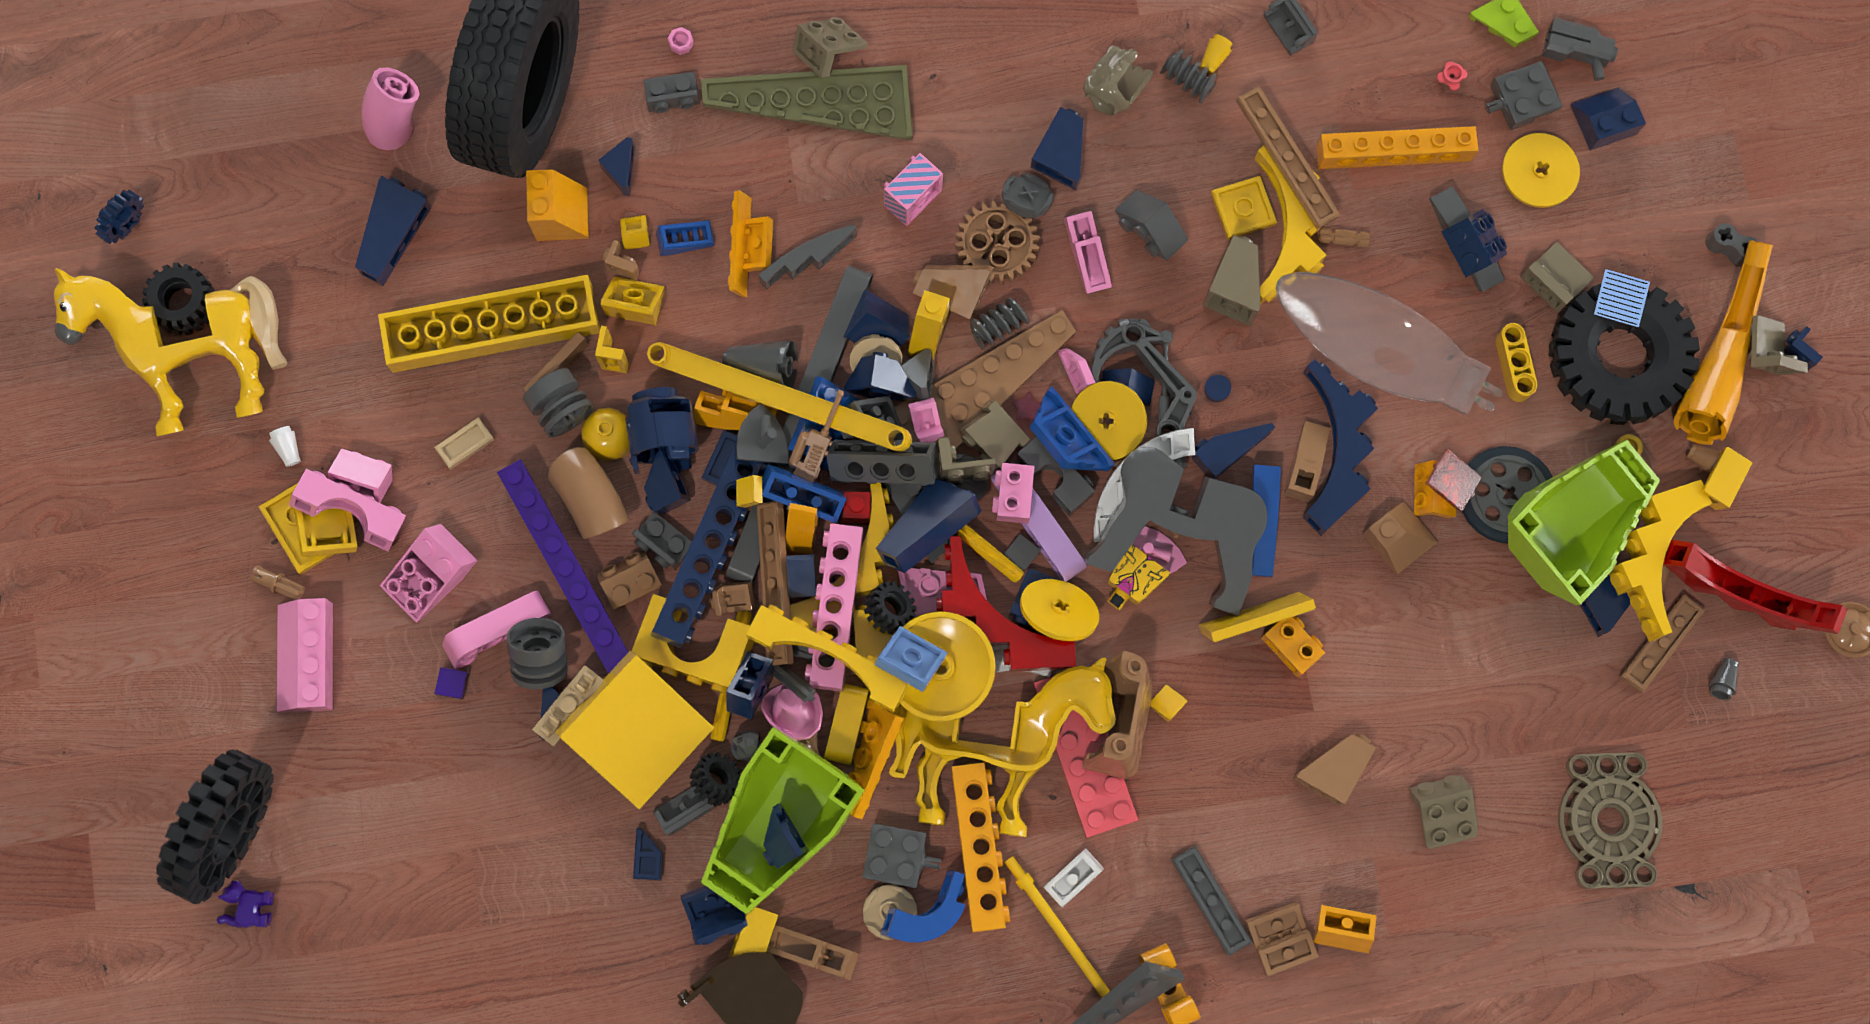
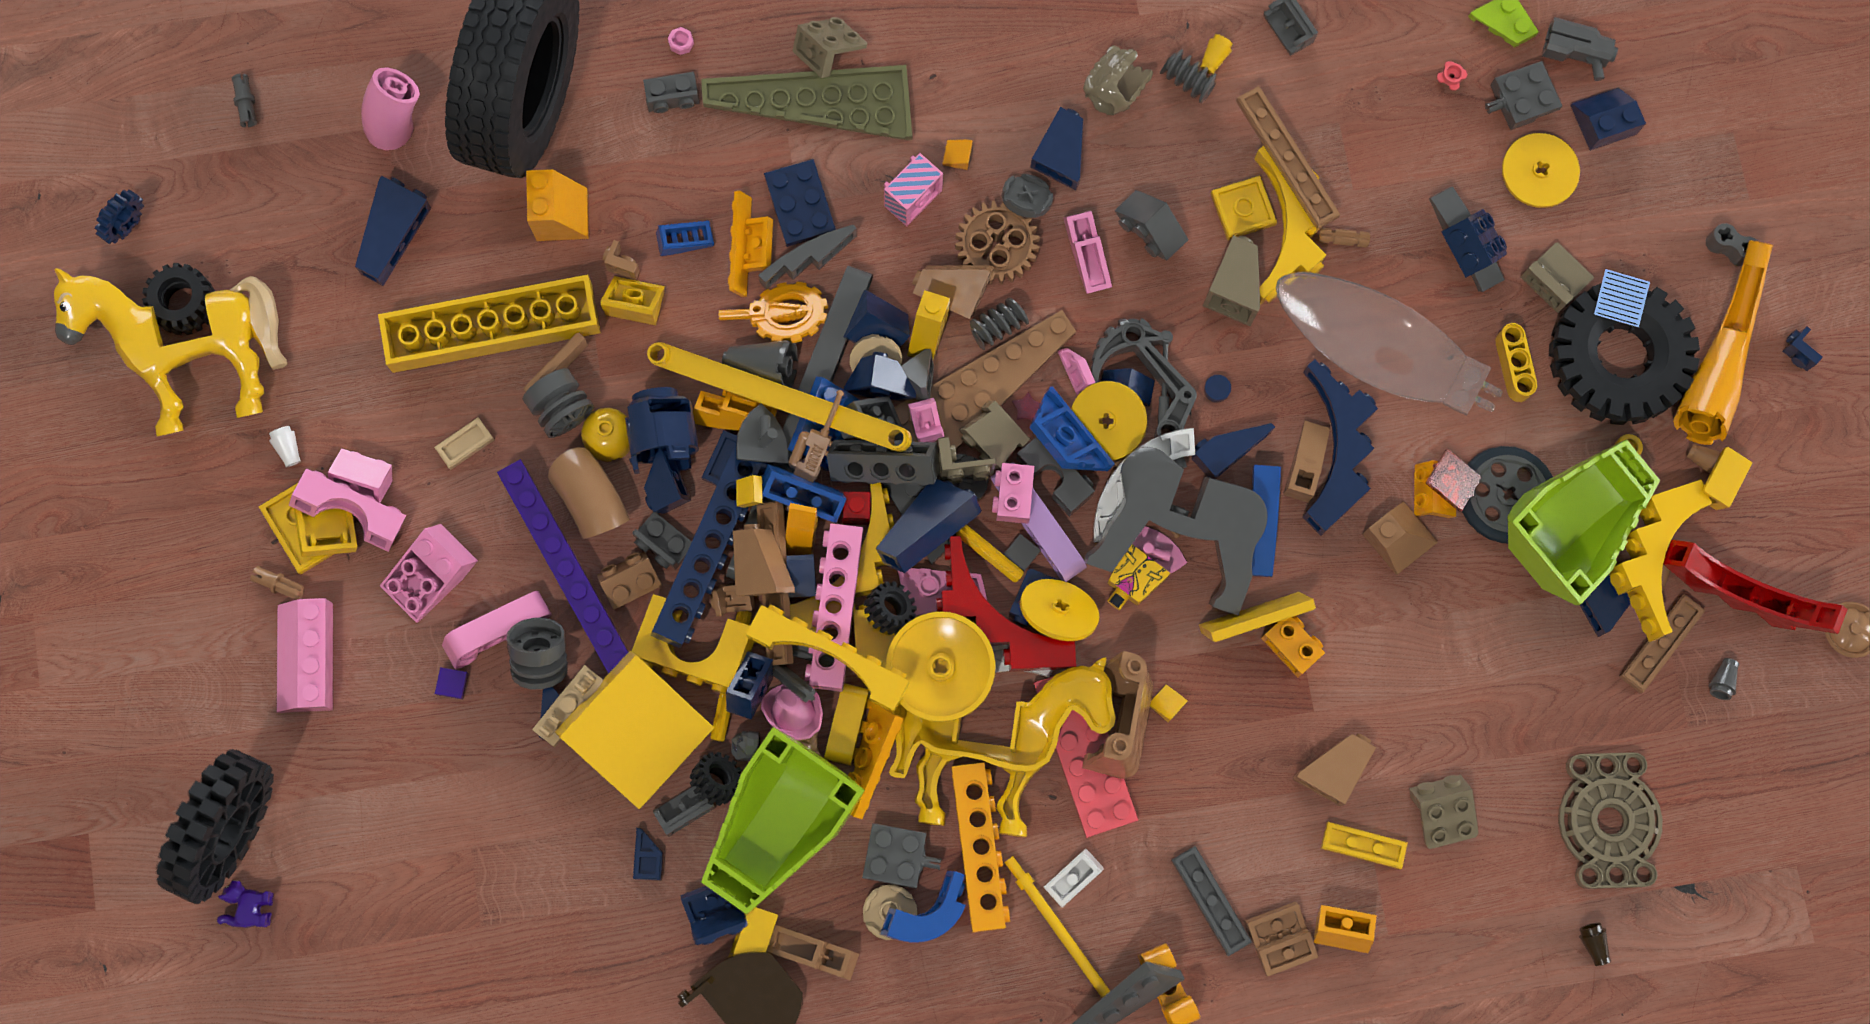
yellow panel [595,325,629,374] -> none
dark blue slope [599,137,635,196] -> none
yellow slope [620,215,650,250] -> none
dark blue slope [763,803,809,869] -> none
medium blue tile [875,626,948,692] -> none
light orange brick [1316,126,1478,169] -> none
dark tan bracket [1749,315,1808,375] -> none
none -> dark grey pin [231,74,257,127]
none -> light orange bar [719,281,828,343]
none -> medium nougat slope [733,524,795,596]
none -> dark blue plate [764,159,836,247]
none -> light orange slope [942,139,973,170]
none -> yellow tile [1320,822,1408,870]
none -> dark brown cone [1579,923,1611,966]

